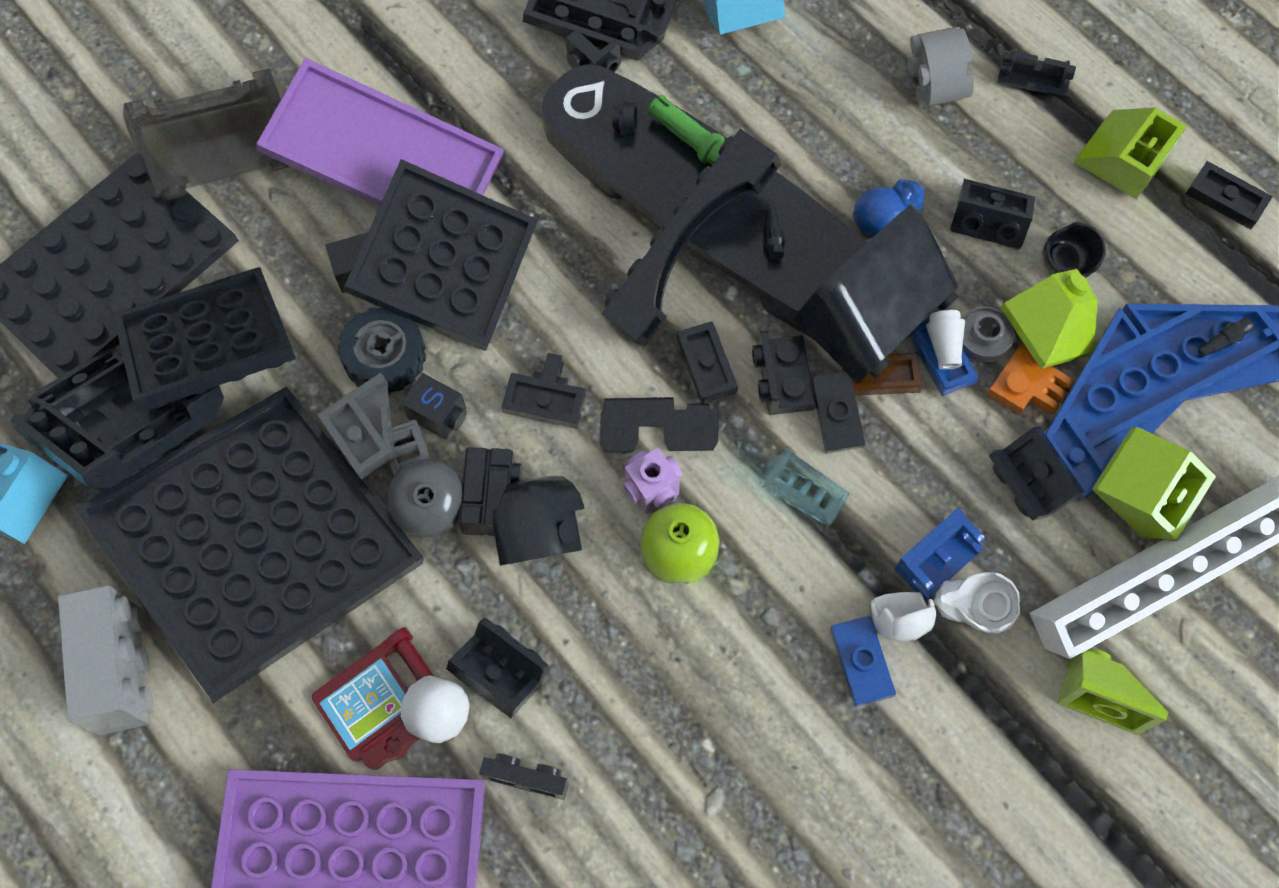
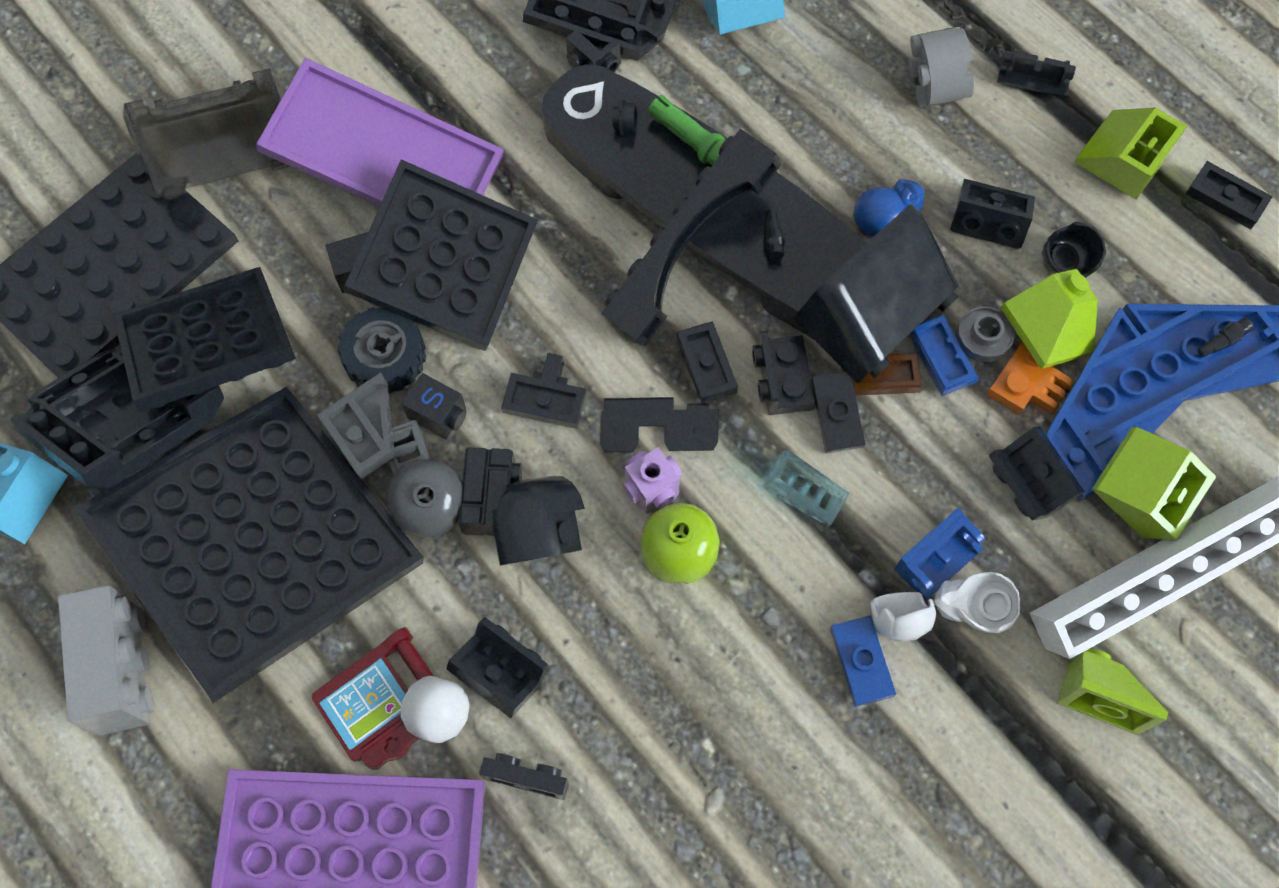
white cone [926,310,965,369] -> none

